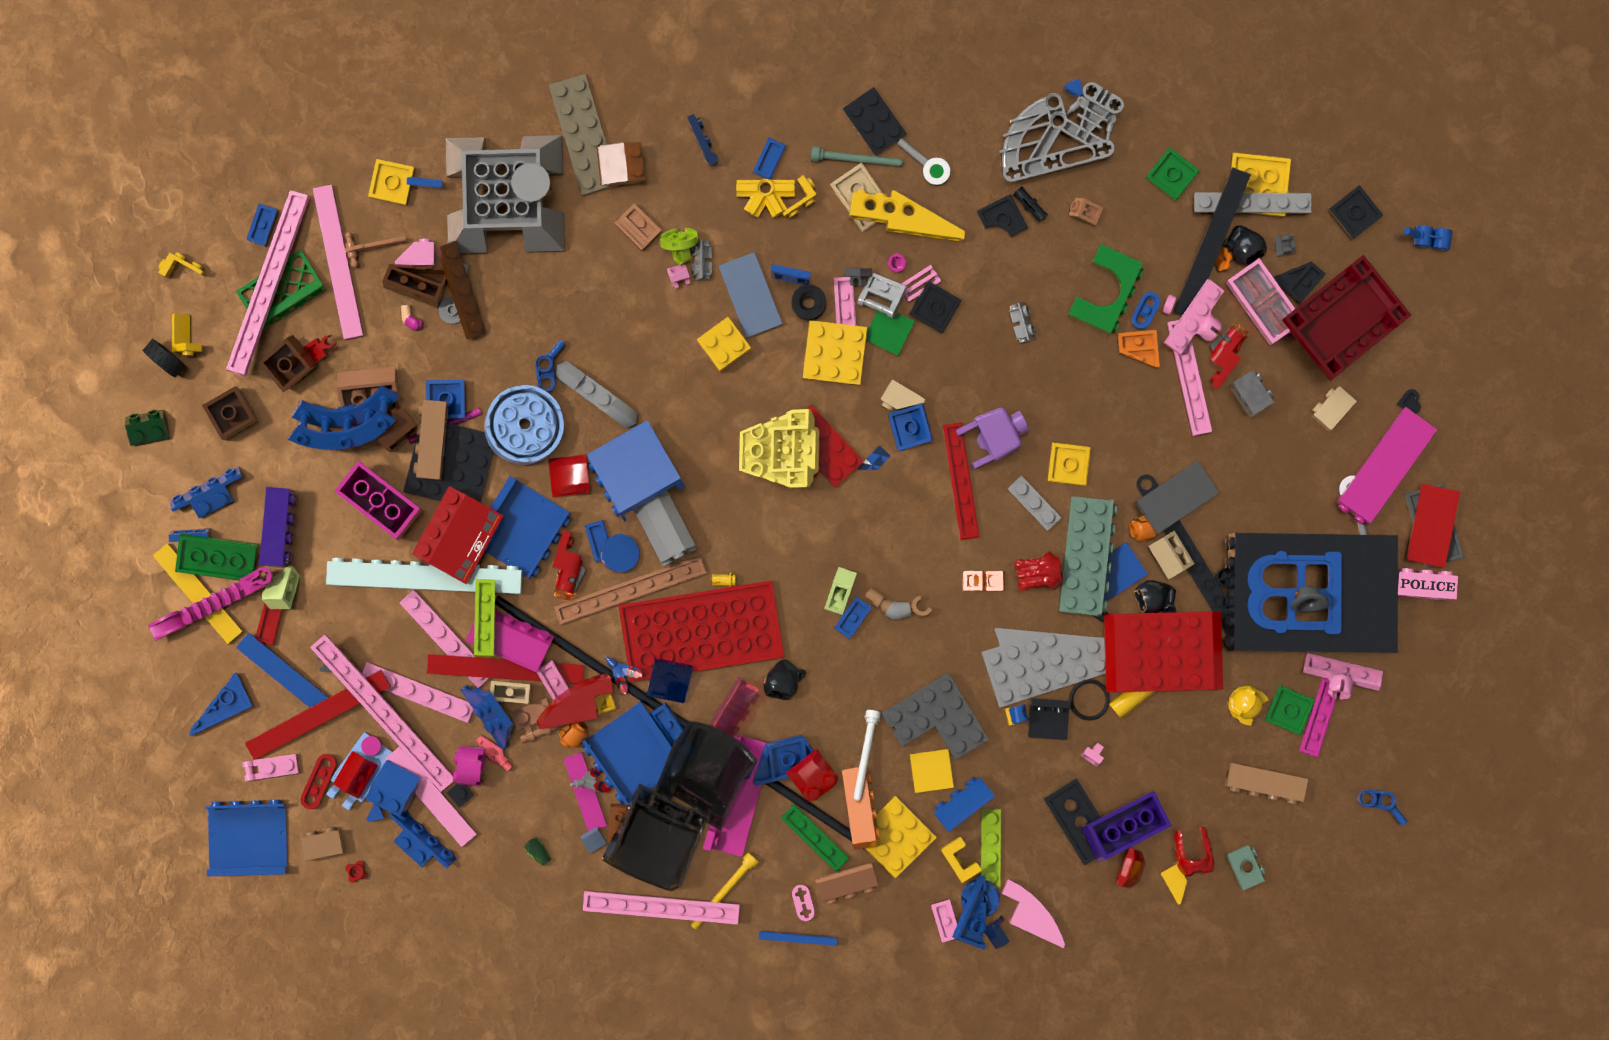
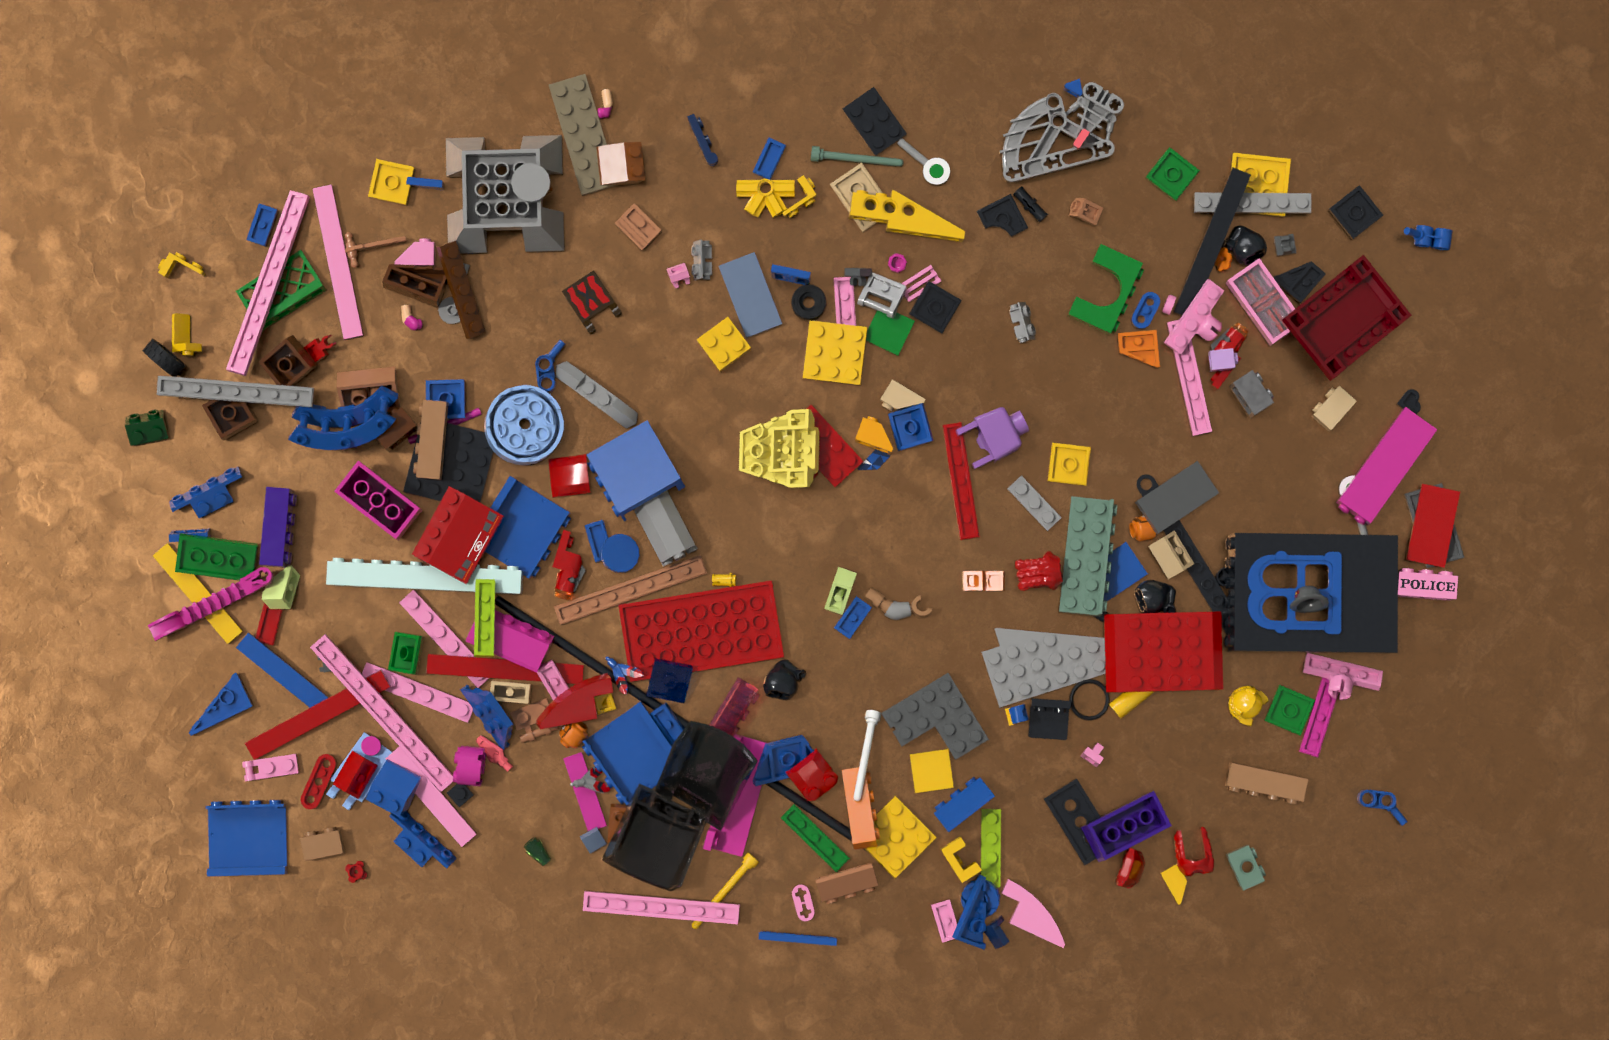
blue slope [367,804,386,822] -> none
lime tile [660,228,699,265] -> none
none -> light grey tile [156,376,314,408]
none -> green slope [388,632,425,675]
none -> flag [562,270,622,334]
none -> arm [598,89,613,118]
none -> light orange slope [855,416,893,455]
none -> coral tile [1073,129,1090,150]
none -> lavender brick [1208,348,1238,372]

